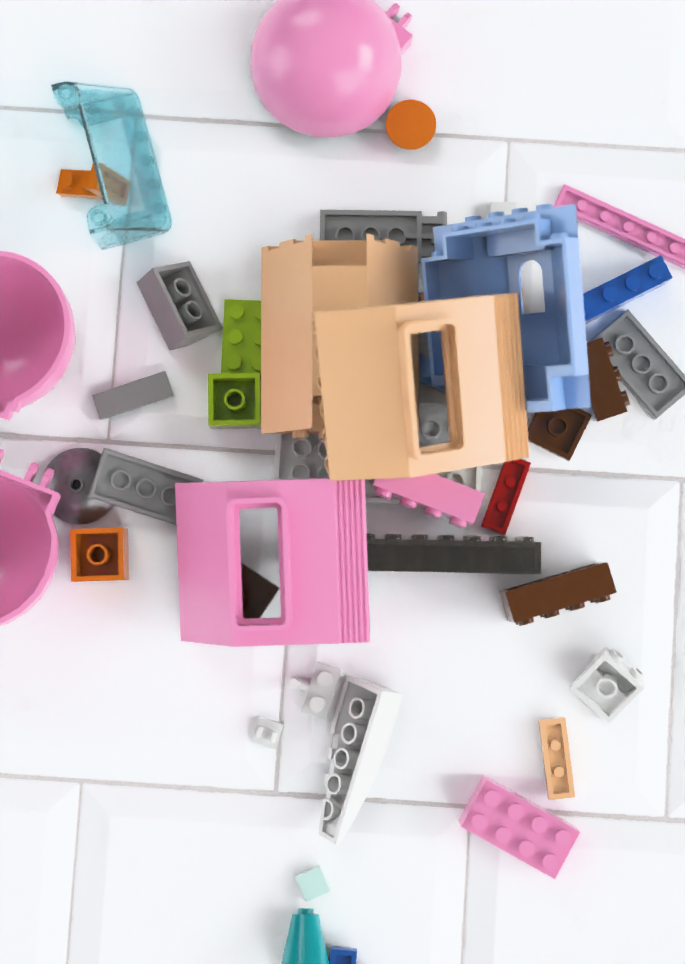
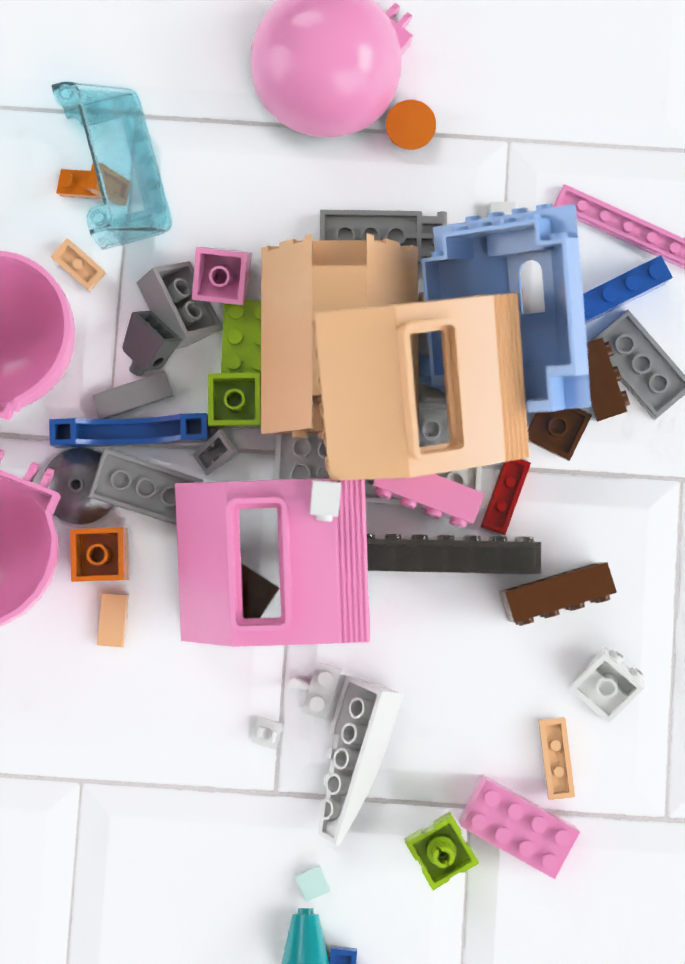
none -> blue arch [49,413,210,448]
none -> light nougat plate [50,238,107,292]
none -> light nougat tile [97,593,129,648]
none -> dark grey torso [122,310,181,376]
none -> bright pink slope [192,247,252,305]
none -> light grey slope [193,429,240,476]
none -> white brick [310,480,342,521]
none -> lime piece [404,812,479,891]

